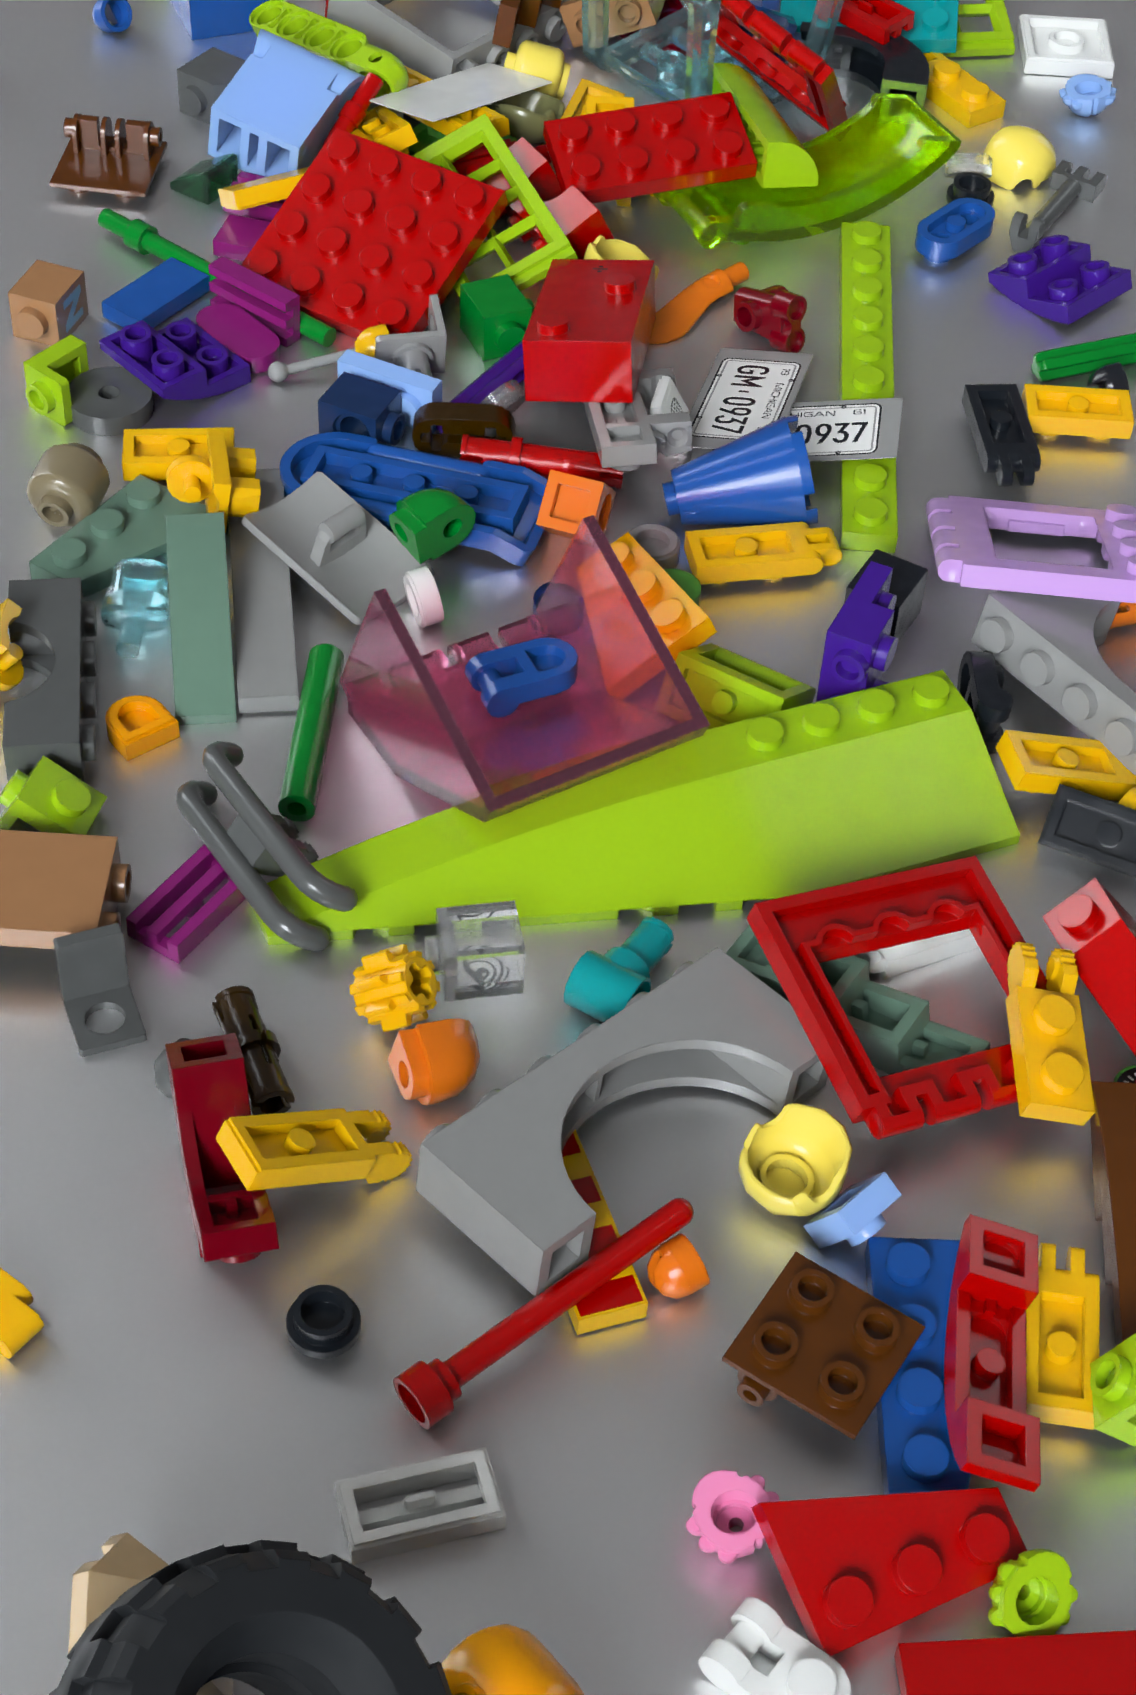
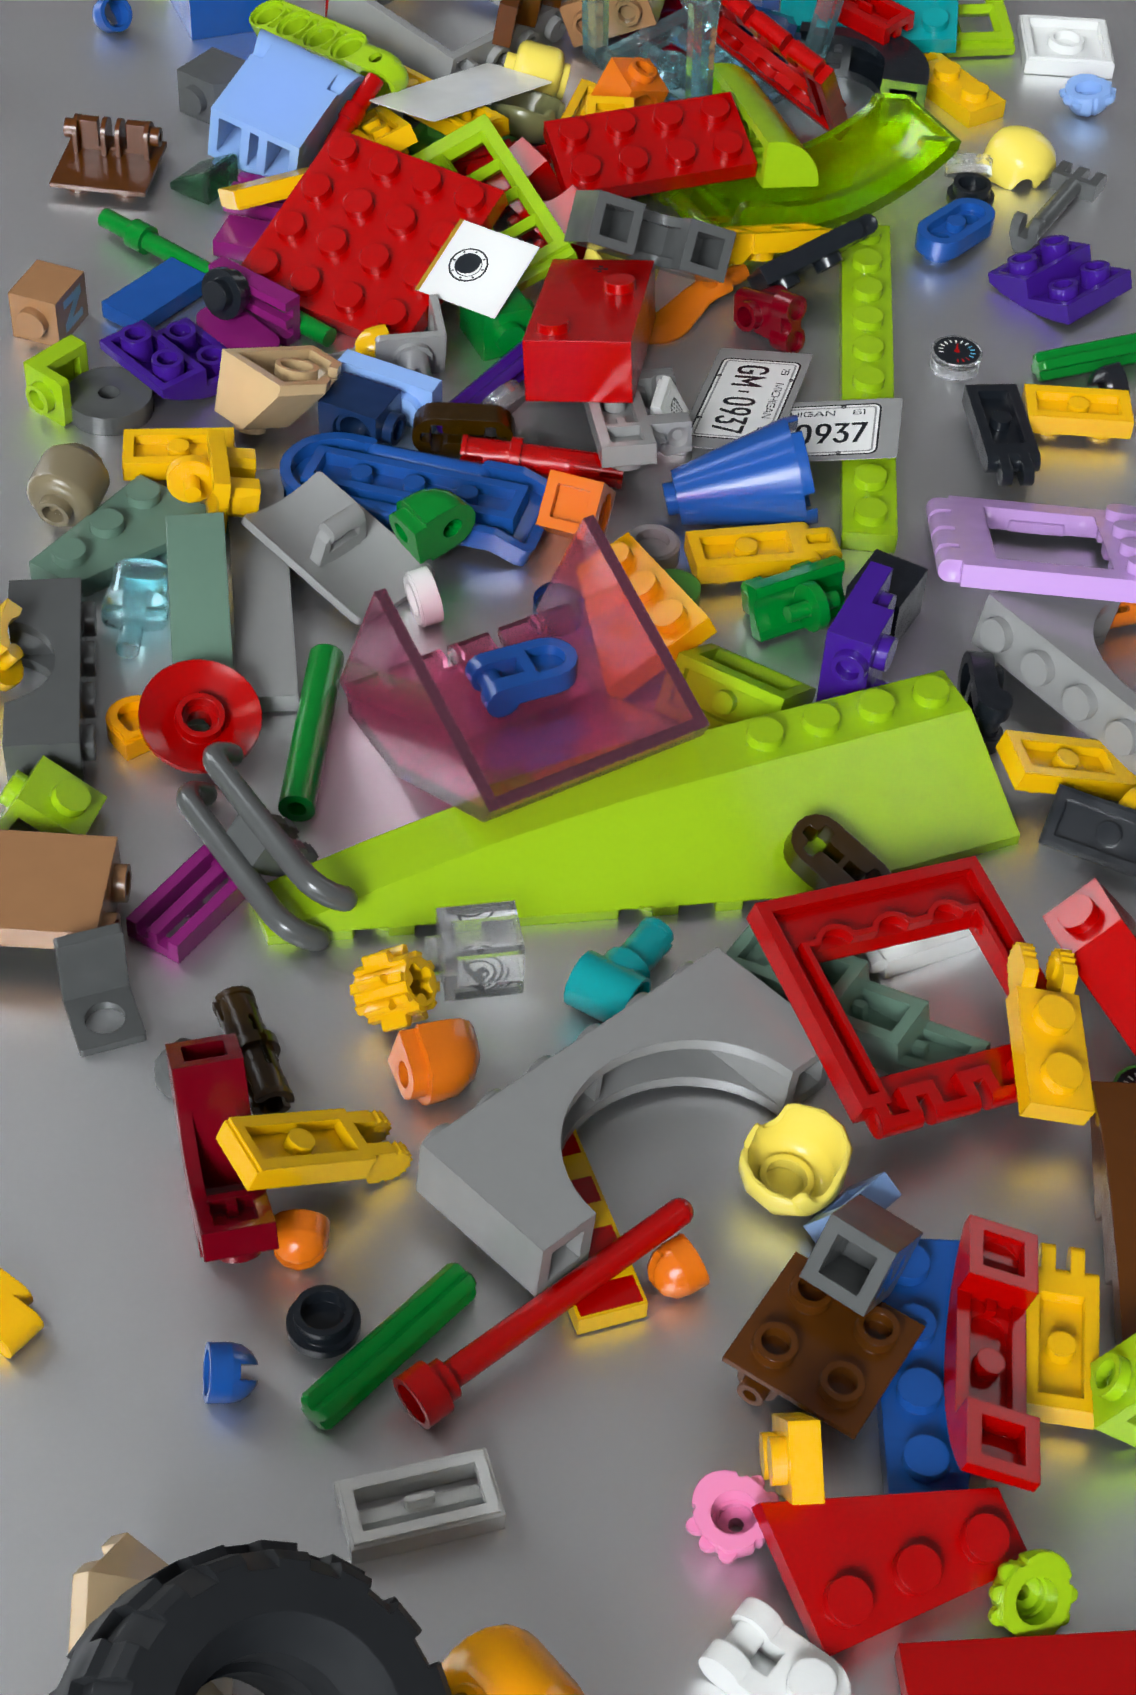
none -> red dish [138,659,262,774]
none -> black plate [201,266,251,320]
none -> blue hinge [202,1342,258,1404]
none -> tan slope [214,345,342,435]
none -> orange hinge [273,1209,330,1271]
none -> green axle [300,1262,477,1431]
none -> white sticker [415,219,540,319]
none -> dark grey arch [564,190,737,283]
none -> orange brick [591,57,669,107]
none -> yellow hinge [722,222,833,265]
none -> green hips [740,555,845,642]
none -> black hinge [747,214,878,290]
none -> yellow plate [759,1412,825,1505]
none -> dark brown beam [783,814,892,890]
none -> dark grey brick [799,1194,923,1317]
none -> tile [929,335,983,381]

